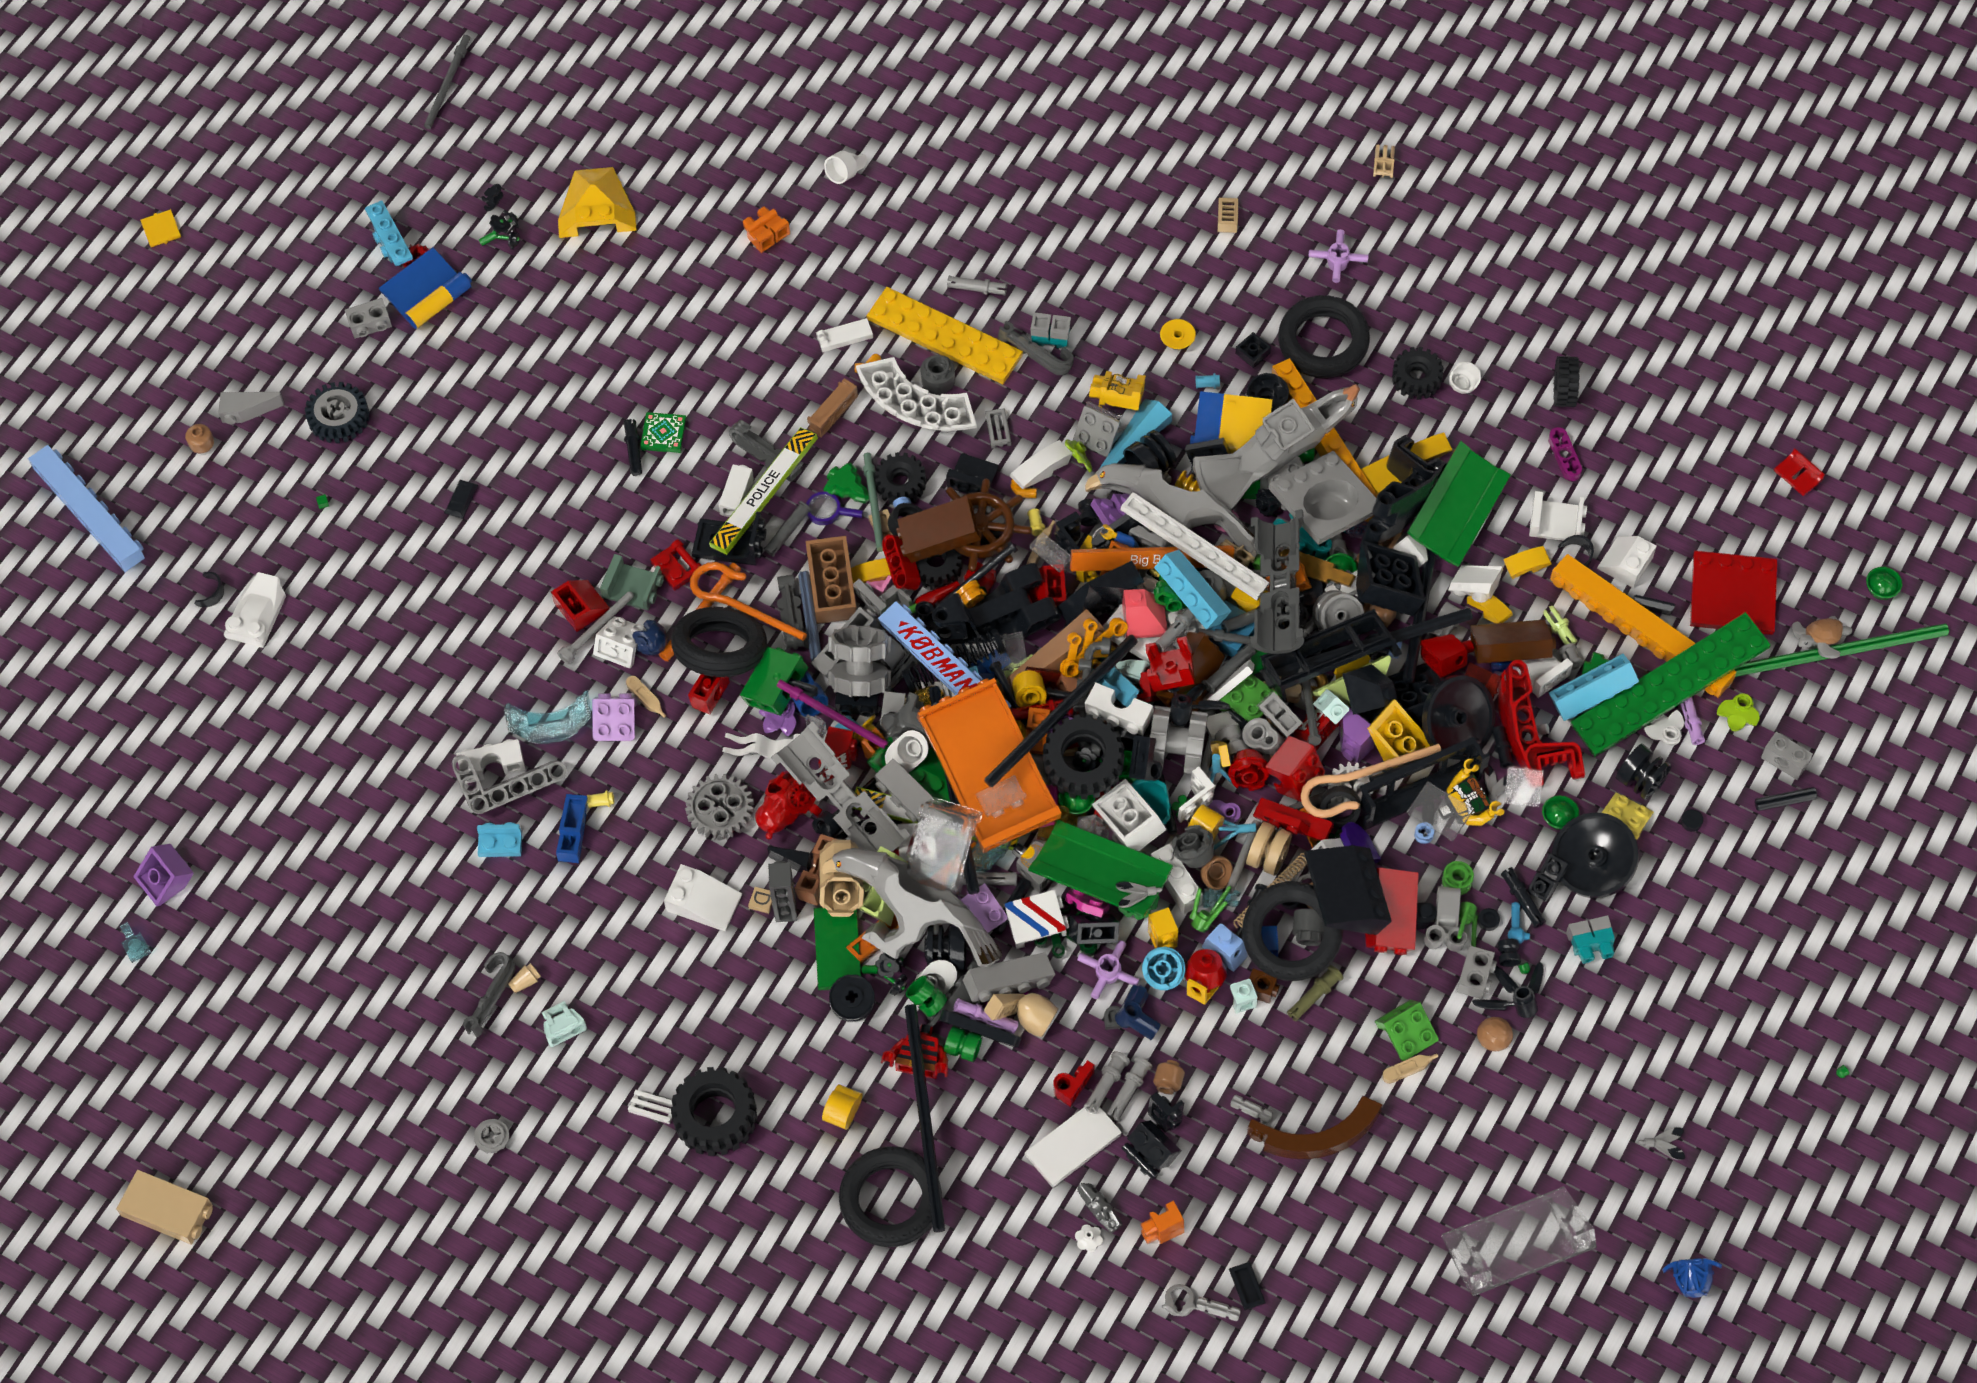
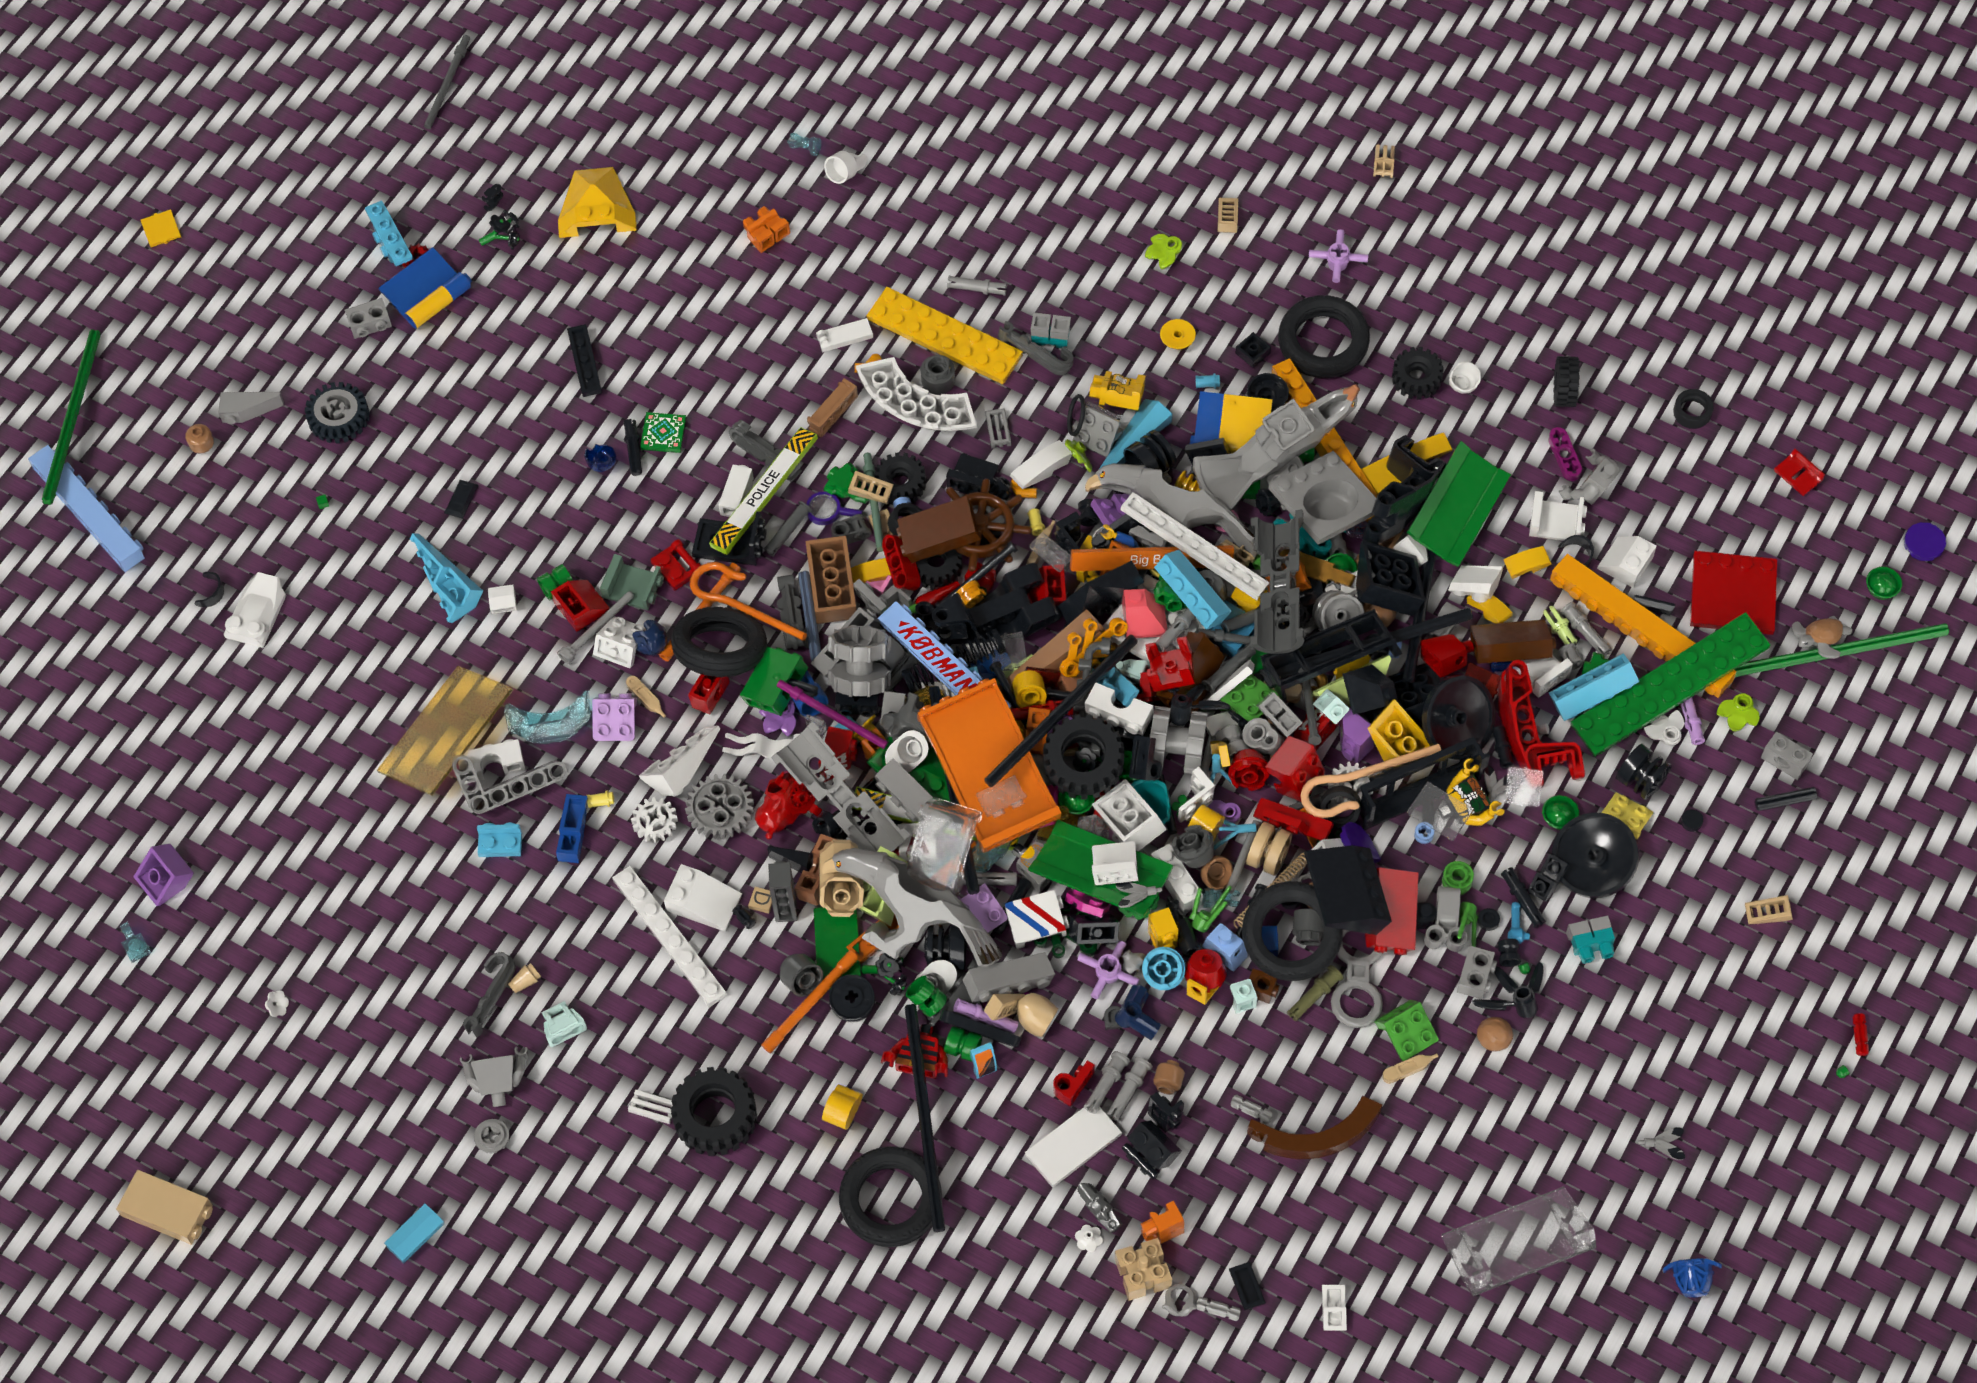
none -> green axle [42,329,101,505]
none -> white plant [265,990,289,1017]
none -> clear yellow piece [377,666,513,796]
none -> medium azure piece [384,1204,444,1264]
none -> medium azure wedge [410,533,483,623]
none -> light grey torso [460,1047,528,1107]
none -> white piece [488,585,517,614]
none -> green wheel [537,564,573,601]
none -> black plate [567,324,602,397]
none -> clear blue hair [584,444,617,472]
none -> white plate [612,866,727,1008]
none -> white gear [631,797,678,843]
none -> white wedge [639,726,720,797]
none -> black piece [732,905,756,929]
none -> orange piece [761,950,859,1054]
none -> dark grey piece [780,954,823,997]
none -> clear light blue piece [787,133,821,156]
none -> dark grey piece [831,514,872,545]
none -> tan slope [848,471,894,504]
none -> slope [970,1042,997,1079]
none -> black gear [989,476,1012,500]
none -> black tyre [1067,394,1086,436]
none -> white bracket [1092,841,1138,885]
none -> tan brick [1115,1238,1172,1301]
none -> light grey piece [1122,950,1146,974]
none -> lime plate [1145,234,1182,270]
none -> black wheel [1166,896,1201,957]
none -> white slope [1322,1285,1347,1331]
none -> light grey bar [1331,930,1383,1028]
none -> light grey torso [1559,449,1621,505]
none -> light grey pin [1559,602,1612,657]
none -> black tyre [1673,389,1714,429]
none -> tan slope [1745,895,1793,924]
none -> red axle [1853,1013,1869,1056]
none -> dark purple tile [1904,522,1946,561]

